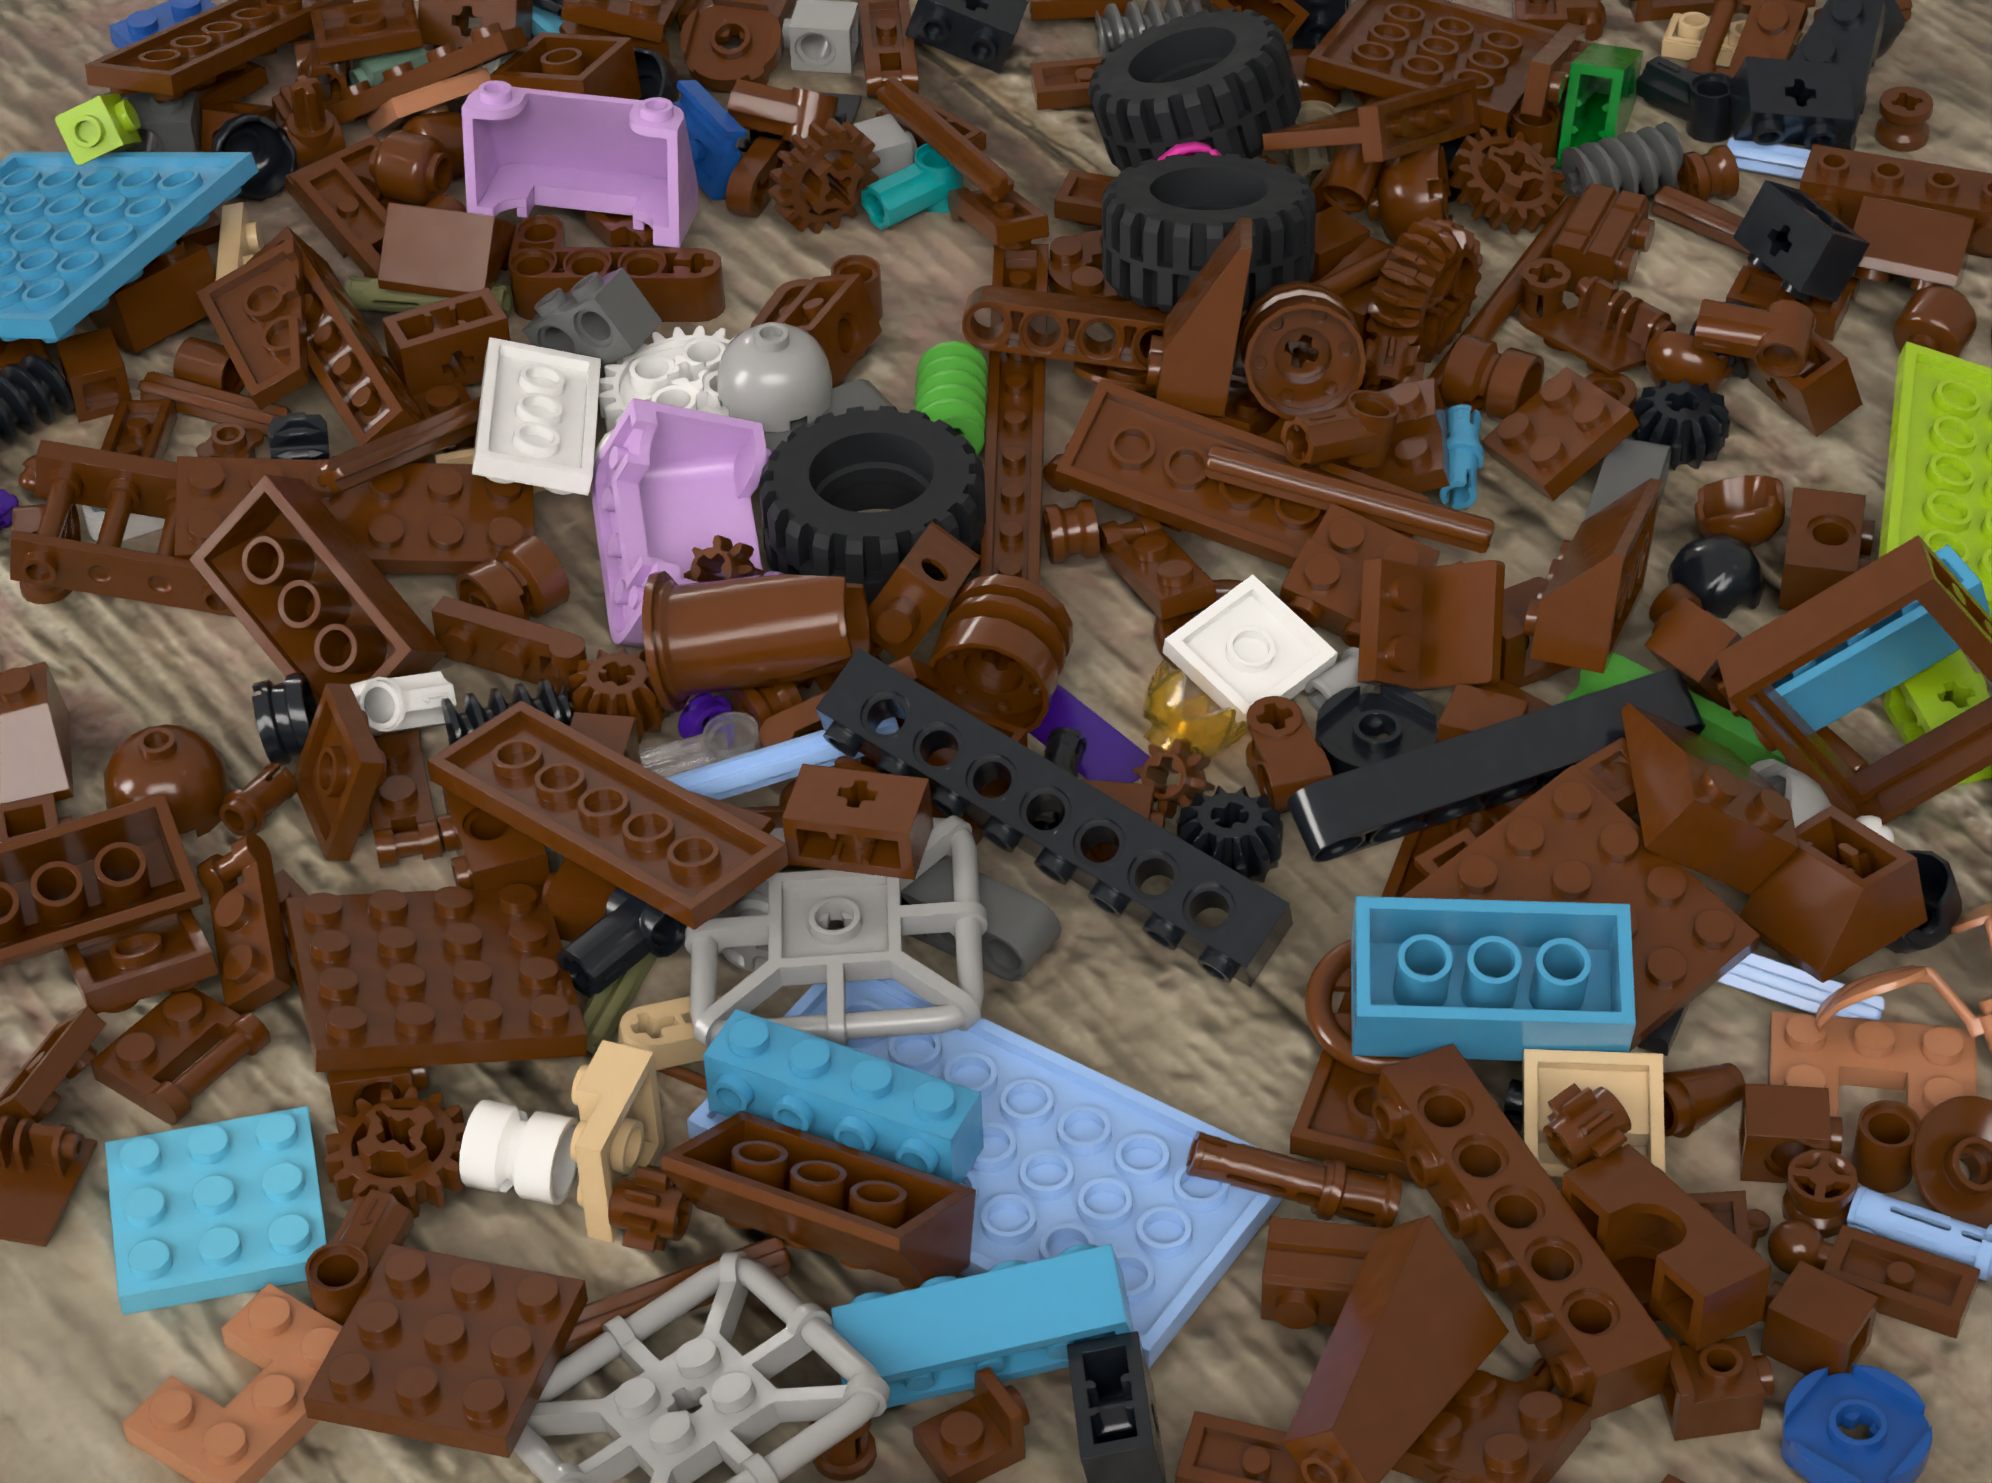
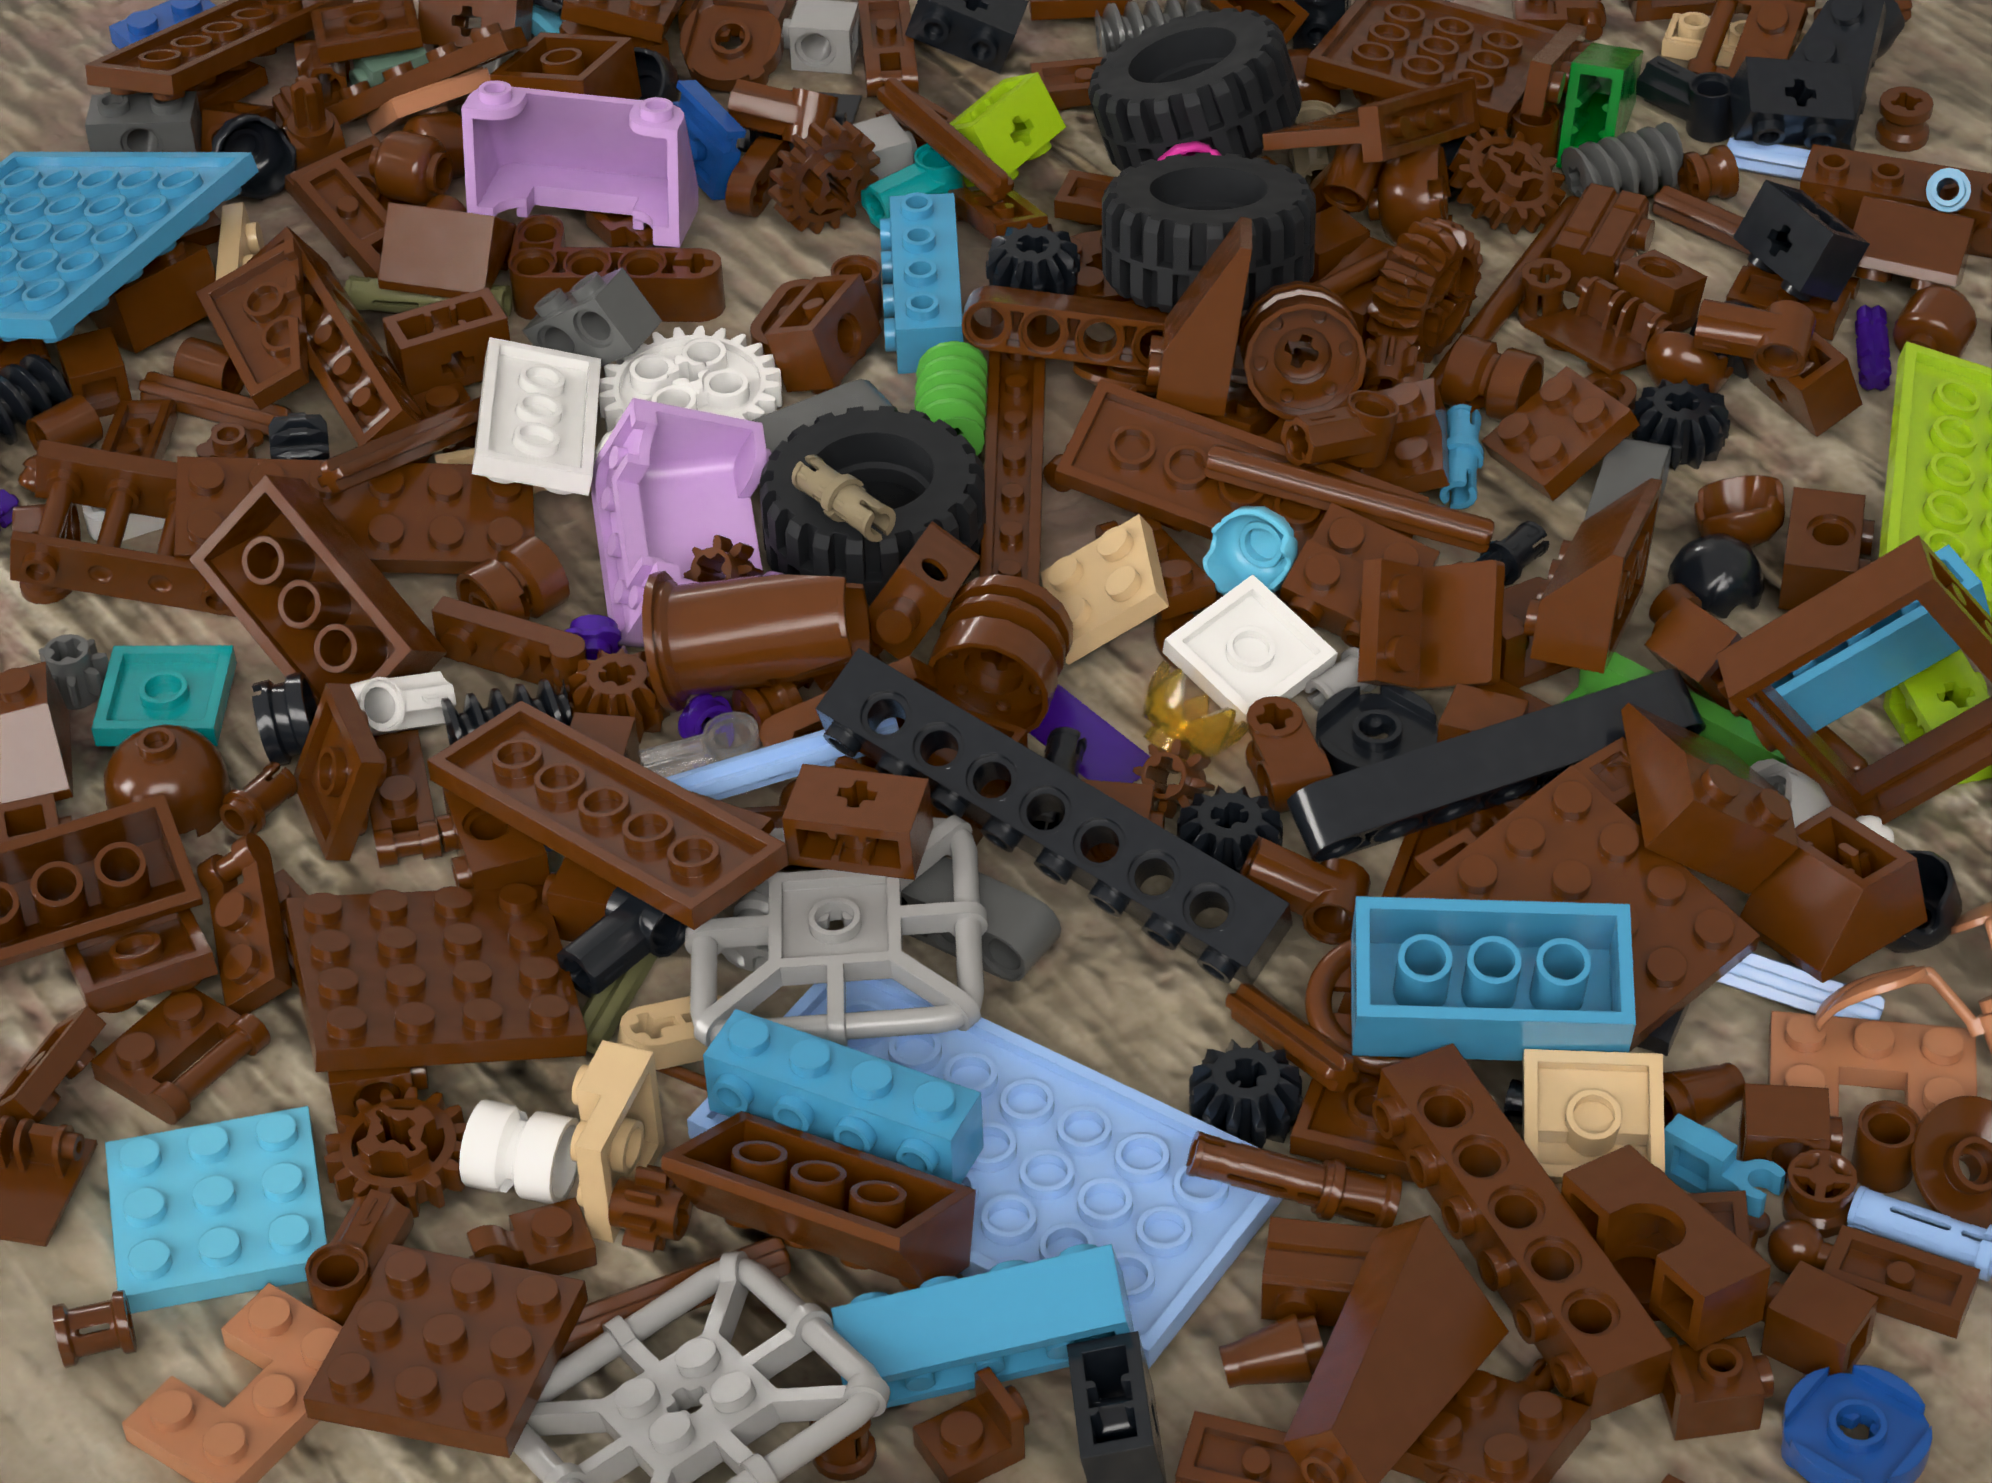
lime bracket [55,93,142,165] -> none
light grey cylinder [717,322,833,433] -> none
reddish brown wheel [1043,499,1100,564] -> none
reddish brown gear [1543,1083,1631,1169] -> none
none -> reddish brown beam [26,394,103,452]
none -> dark grey gear [38,634,109,710]
none -> reddish brown bush [52,1289,137,1368]
none -> teal plate [91,645,237,746]
none -> reddish brown plate [467,1197,597,1275]
none -> dark purple plate [565,614,622,660]
none -> dark tan pin [791,454,896,542]
none -> dark azure brick [880,192,964,374]
none -> lime brick [949,72,1066,187]
none -> black gear [986,222,1080,295]
none -> tan plate [1040,514,1169,665]
none -> black gear [1189,1039,1303,1148]
none -> medium azure hair [1203,506,1298,595]
none -> reddish brown cone [1219,1312,1324,1389]
none -> reddish brown axle [1225,983,1359,1093]
none -> reddish brown piece [1239,836,1371,945]
none -> black axle [1474,521,1550,586]
none -> reddish brown brick [1612,249,1708,332]
none -> dark azure plate [1664,1113,1786,1218]
none -> dark purple axle [1855,304,1892,391]
none -> pin [1926,168,1971,213]

